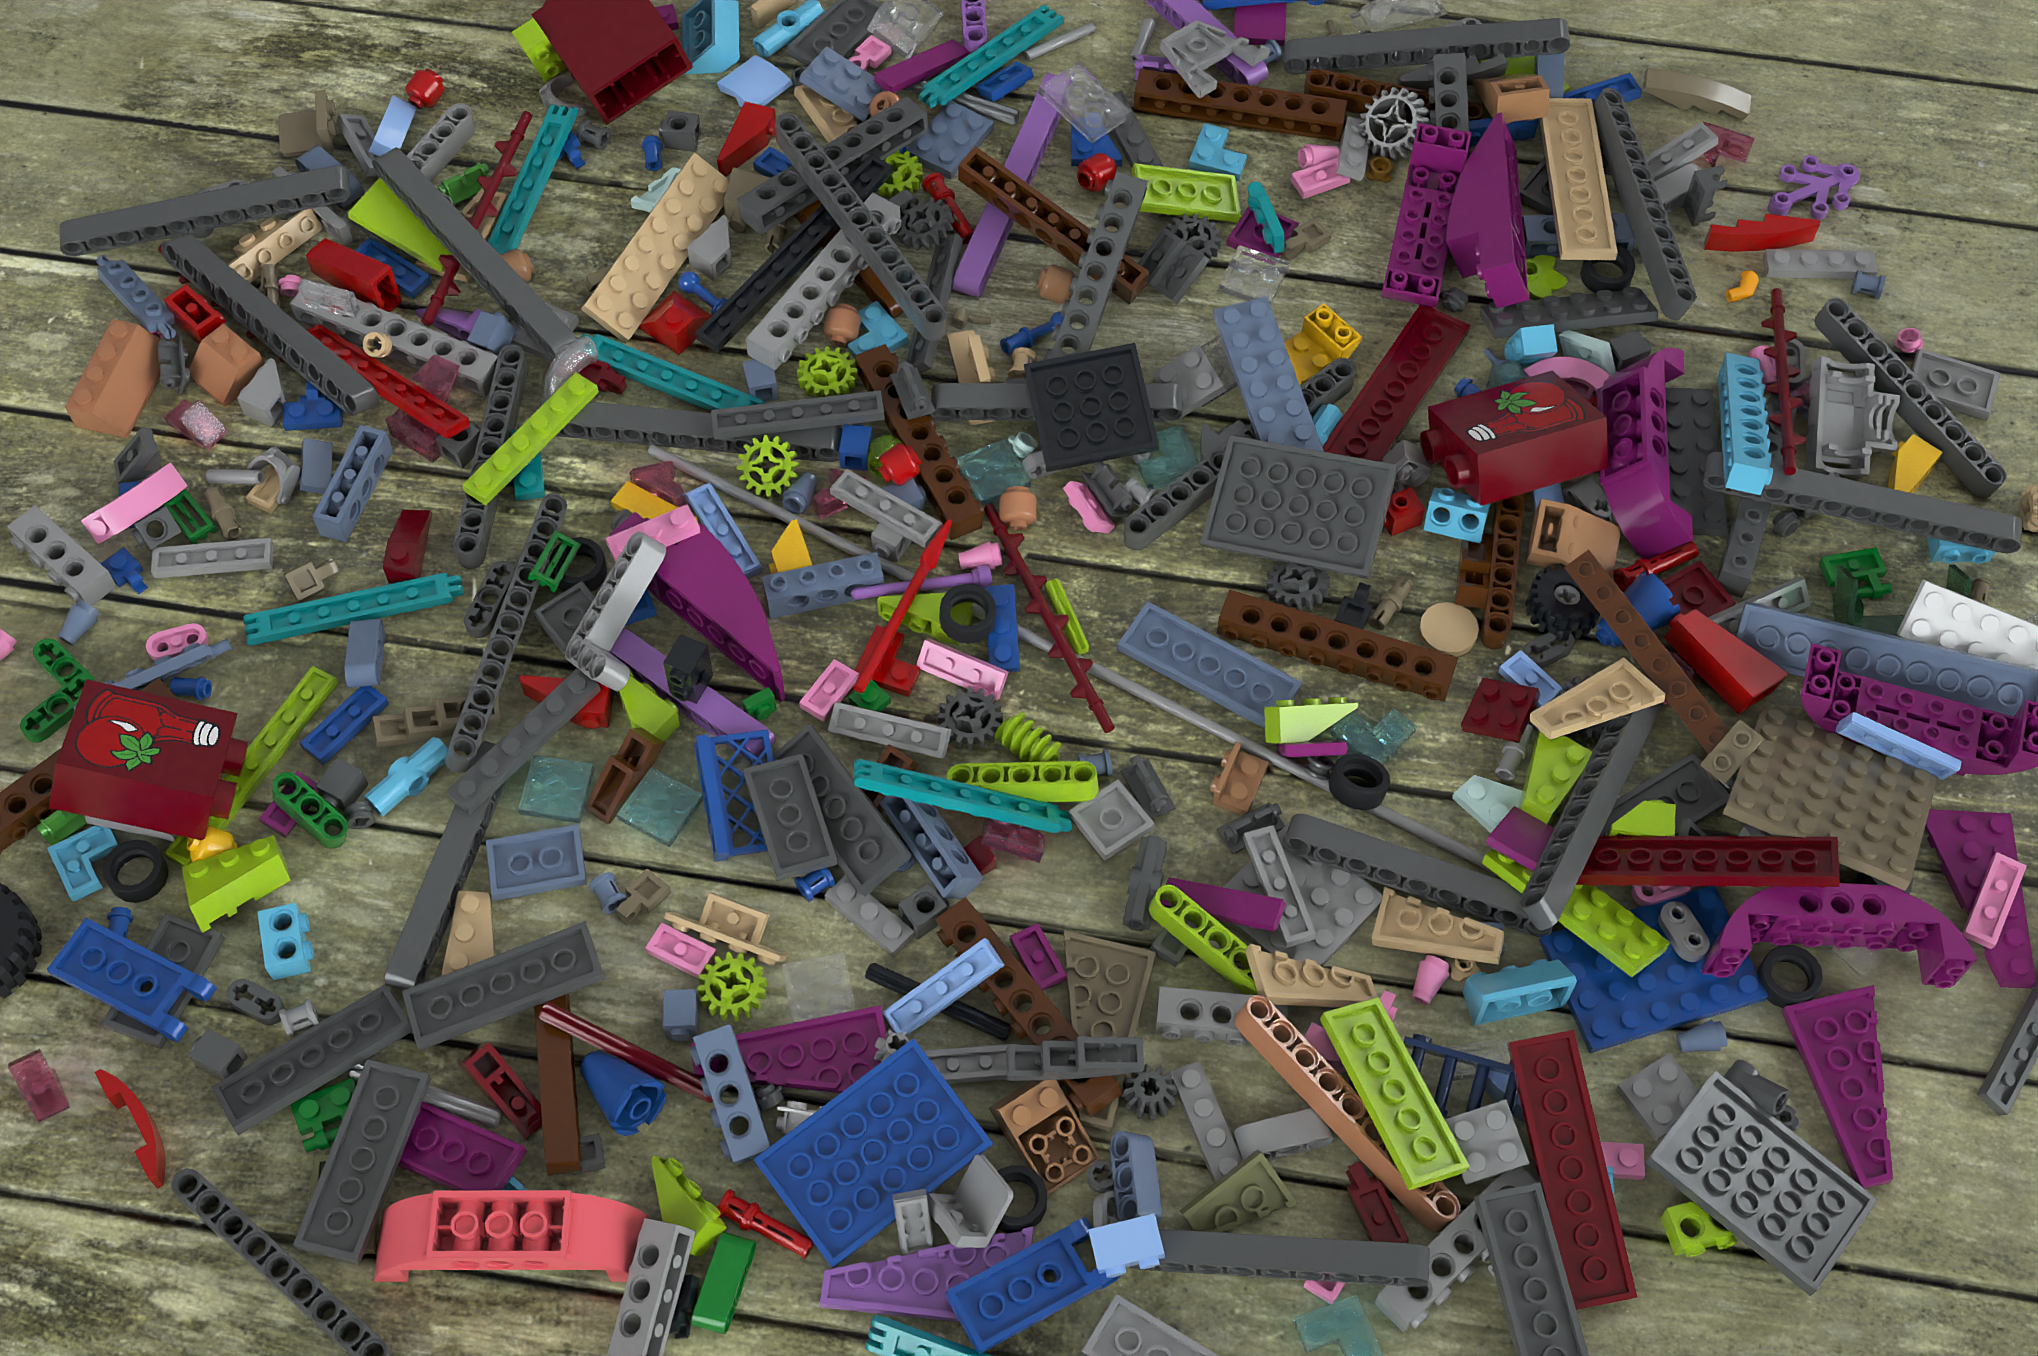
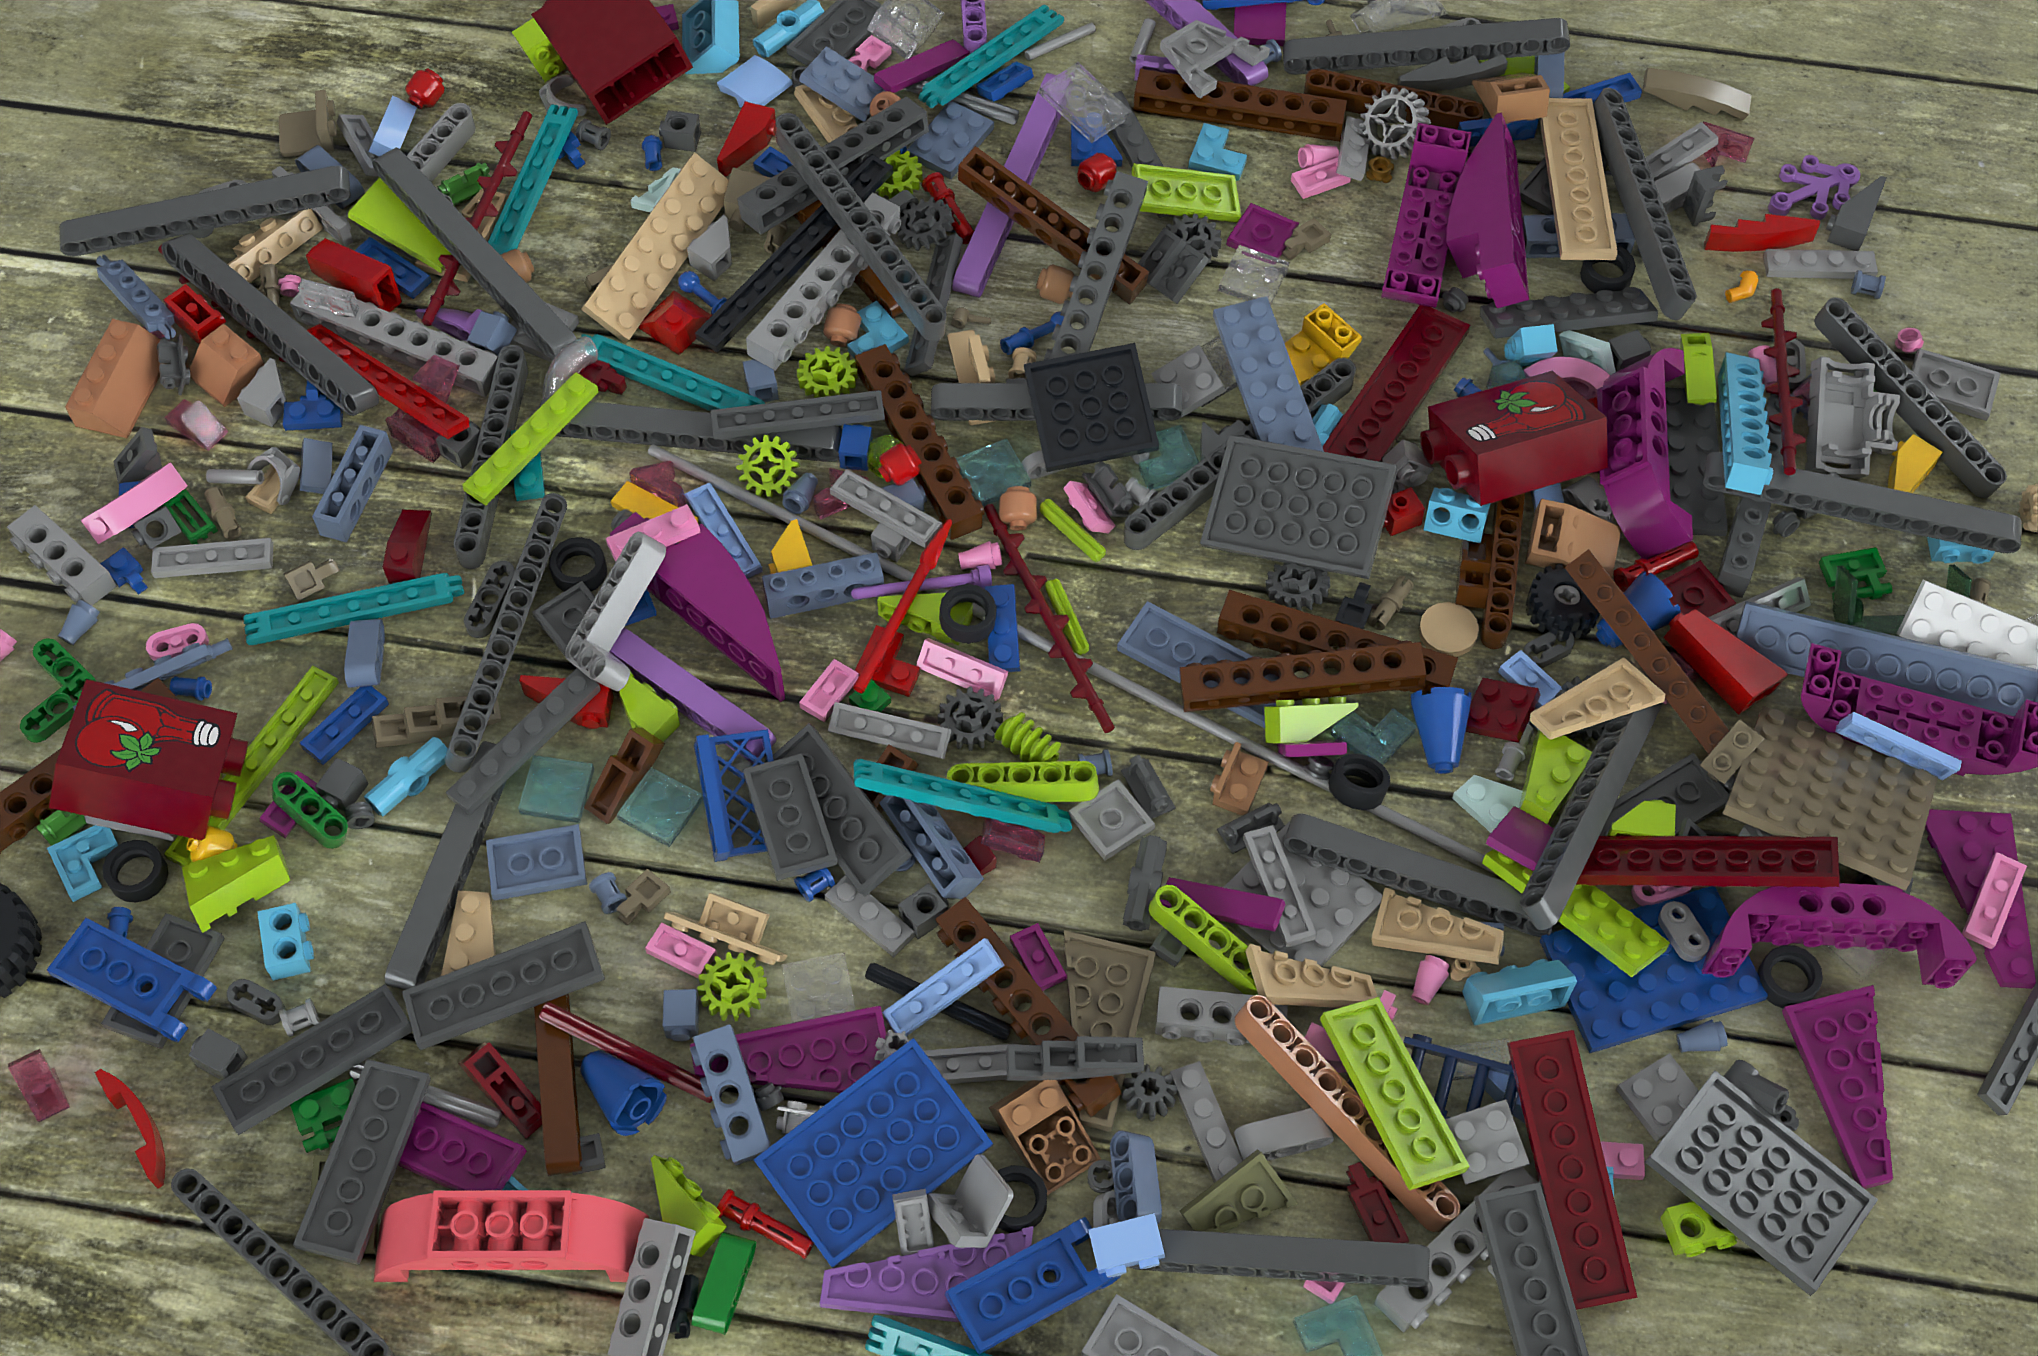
tan bush [363,332,392,358] -> none
green tile [528,530,581,593] -> none
black brick [663,634,713,704] -> none
green plate [742,687,777,720] -> none
dark grey hinge [890,360,935,420] -> none
light aqua plate [1008,432,1038,458] -> none
teal hinge [1247,181,1285,254] -> none
dark grey brick [1428,53,1470,158] -> none
lime plate [1526,255,1568,299] -> none
none -> lime axle [1039,498,1106,562]
none -> reddish brown brick [1180,640,1426,712]
none -> blue cone [1410,687,1472,774]
none -> lime slope [1680,333,1717,405]
none -> dark grey slope [1826,176,1887,251]

